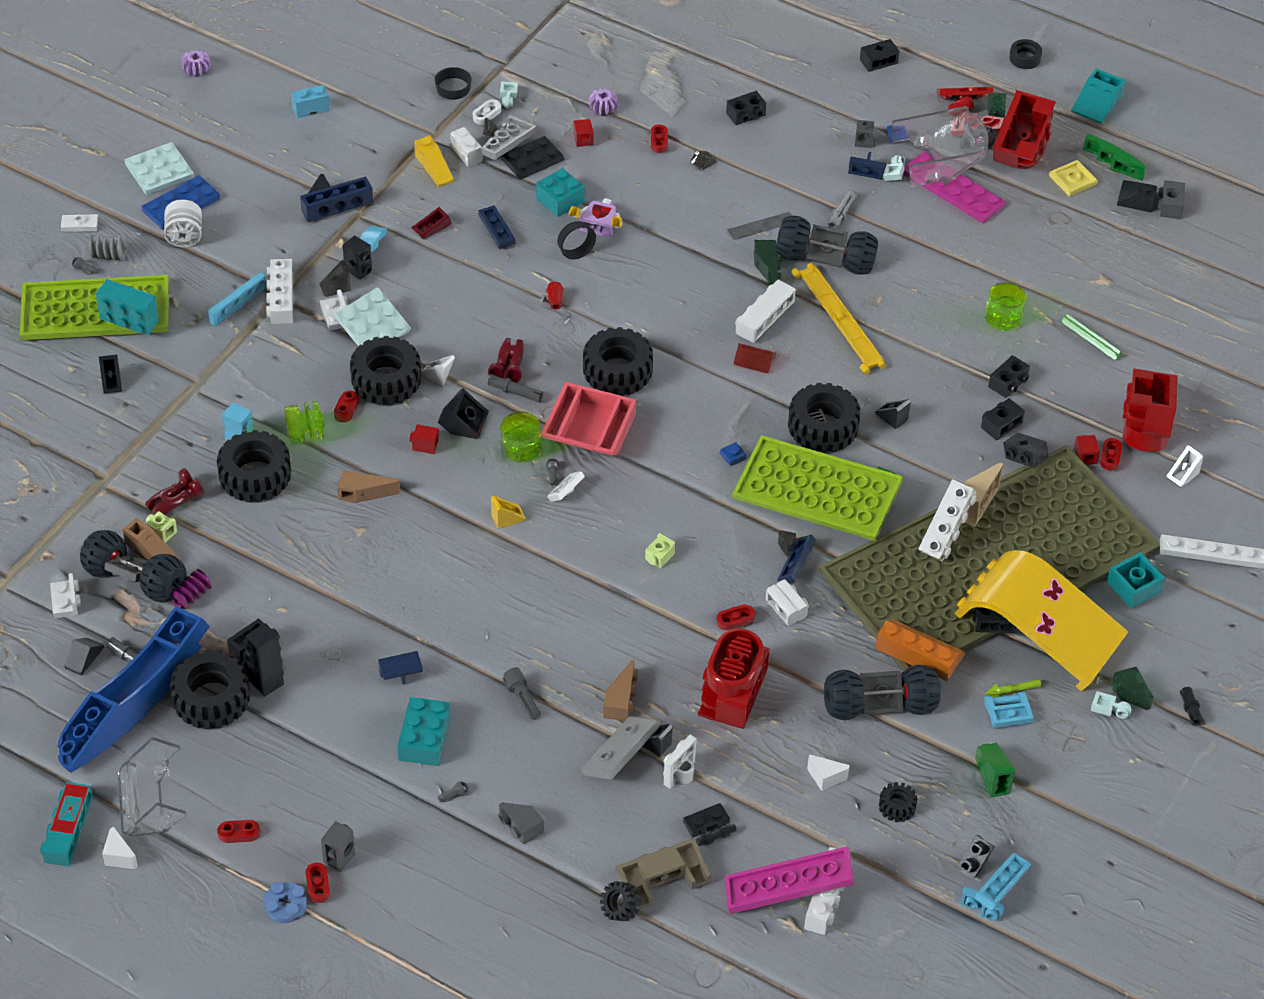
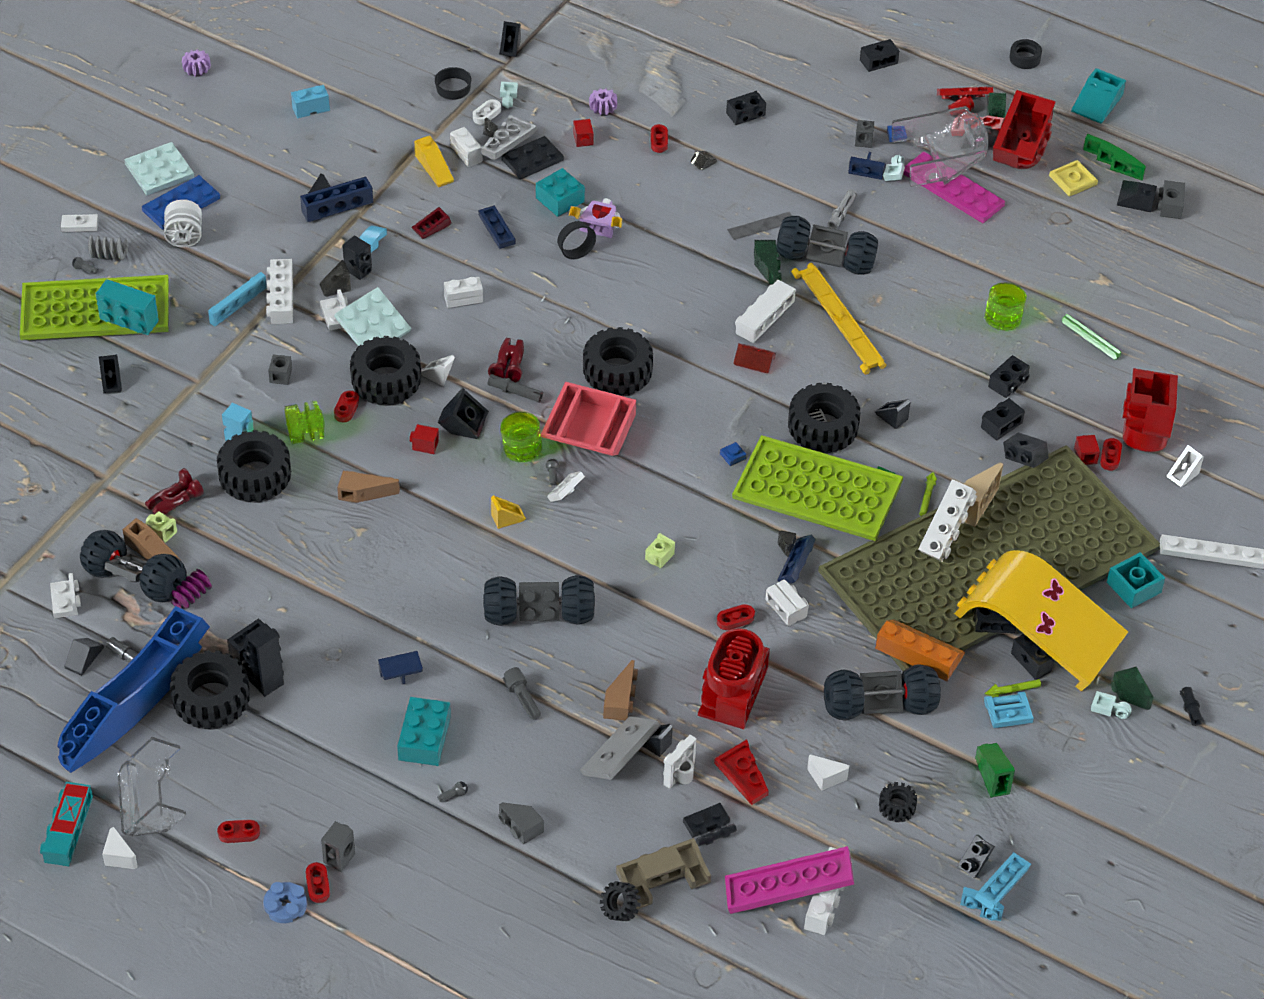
red cone [546,282,564,310] -> none
none -> dark grey brick [268,354,292,385]
none -> white brick [444,277,483,308]
none -> black plate [483,575,595,626]
none -> black slope [499,21,521,57]
none -> red wing [714,739,769,805]
none -> lime piece [919,471,937,516]
none -> black brick [1011,634,1054,680]

